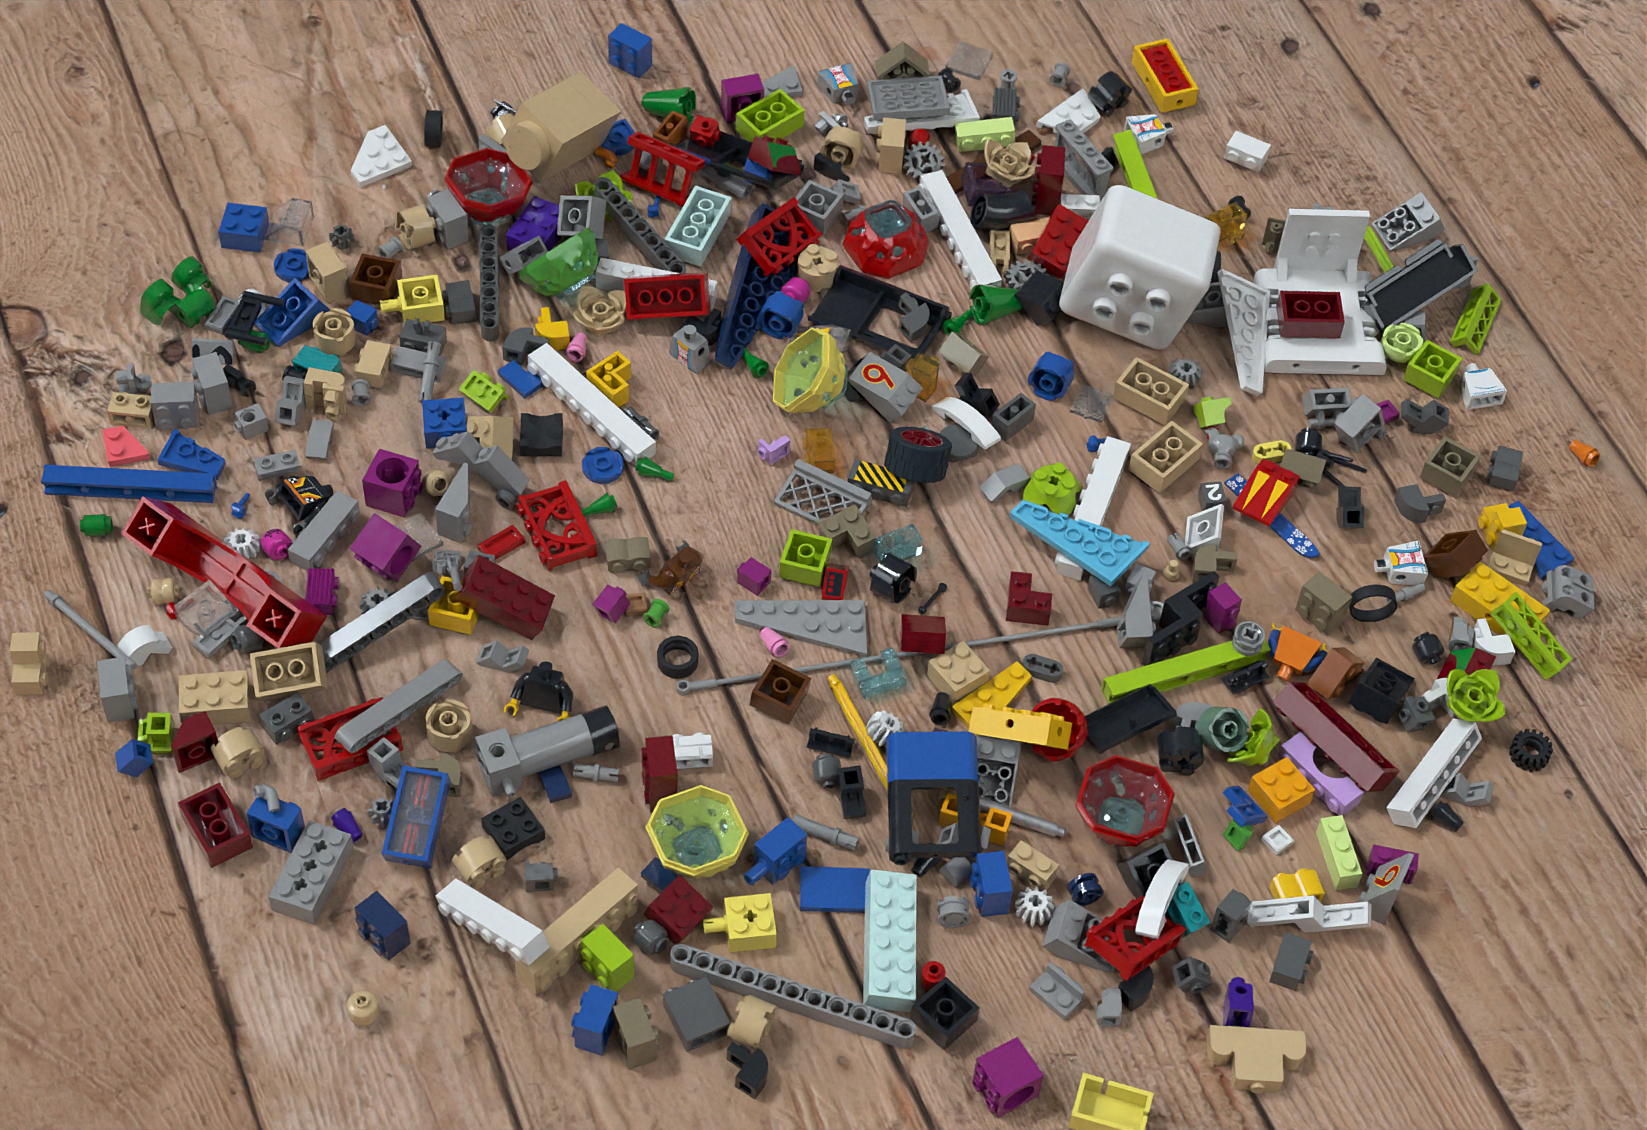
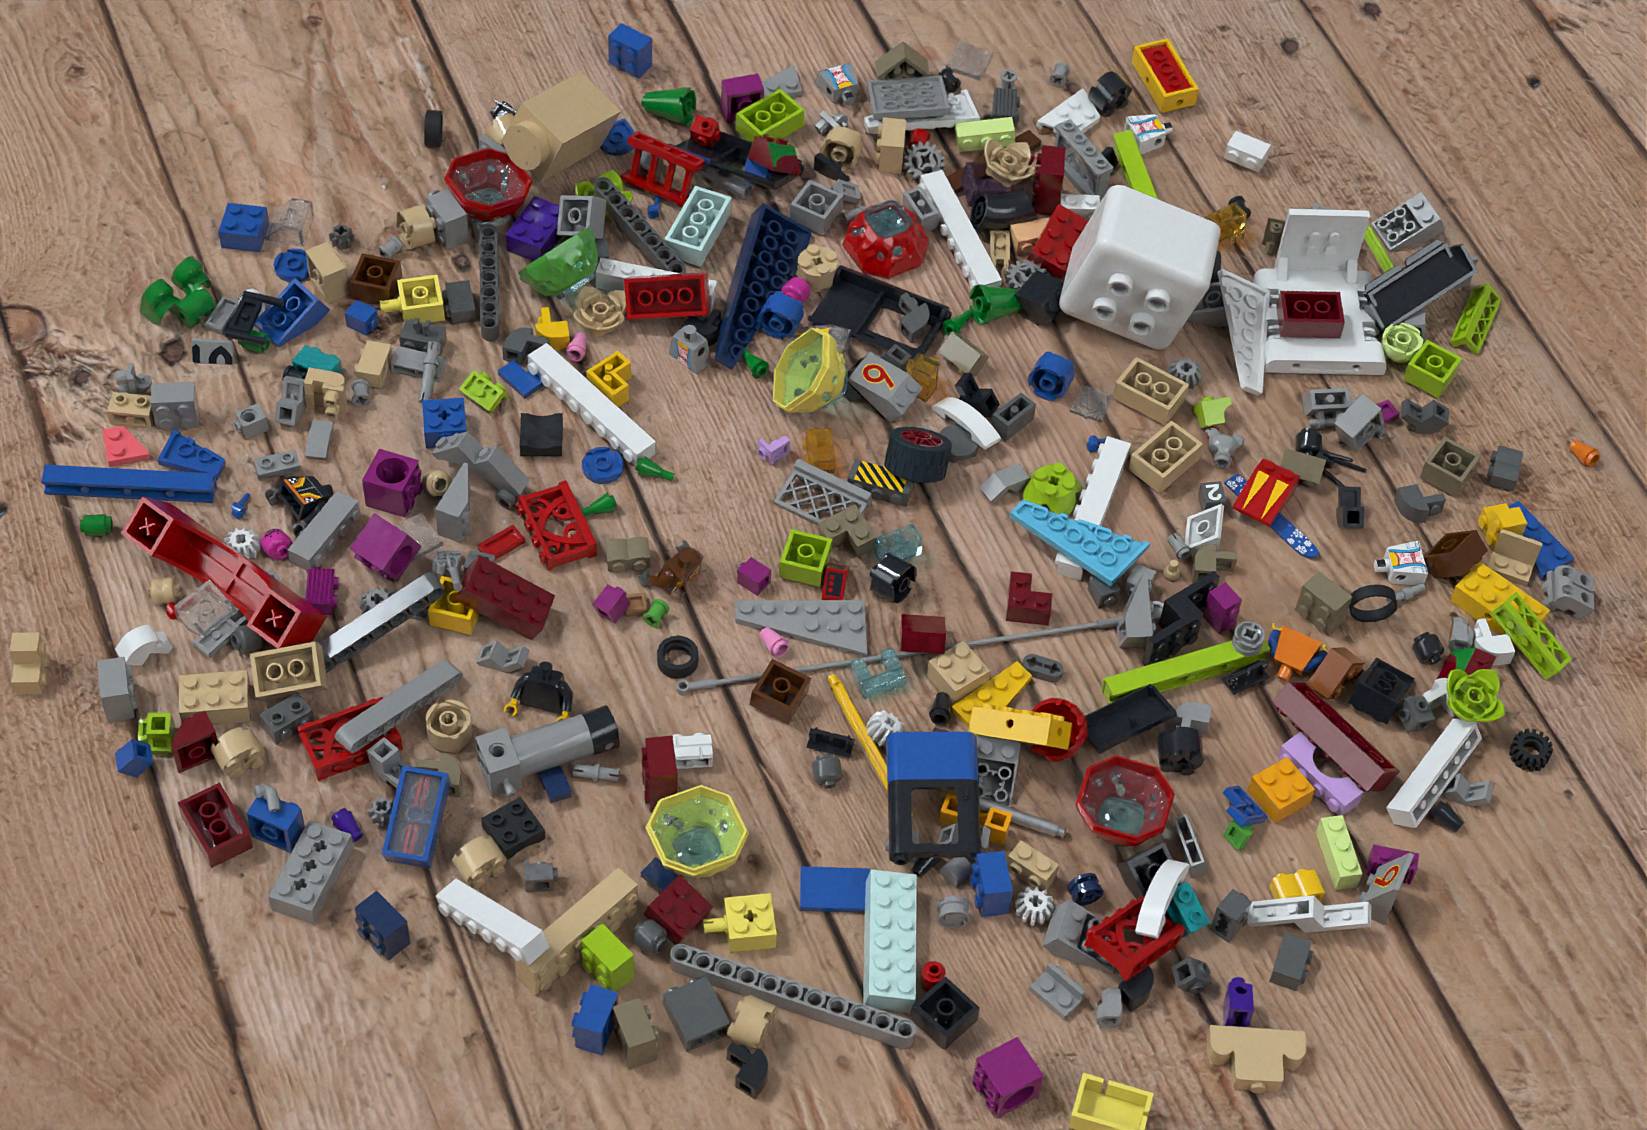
light grey bar [44,589,137,671] -> none
light grey brick [190,352,233,415] -> none
black plate [223,364,256,397] -> none
tan brick [313,308,356,357] -> none
tan head [347,990,380,1026] -> none
white plate [351,125,413,188] -> none
tan brick [467,416,513,459] -> none
light grey torso [500,236,548,275] -> none
orange arm [595,146,618,168] -> none
dark grey pin [624,407,660,440] -> none
dark orange brick [653,111,688,146] -> none
red fence [736,197,823,277] -> none
blue brick [743,817,807,886] -> none
light grey pin [793,814,860,851] -> none
black brick [836,765,867,820] -> none
black hinge [918,583,947,614] -> none
sand green brick [1195,706,1249,752] -> none
lime brick [1227,708,1280,767] -> none
light yellow beam [1252,440,1291,464] -> none
white tile [1261,825,1294,856] -> none
white torso [1460,363,1507,410] -> none

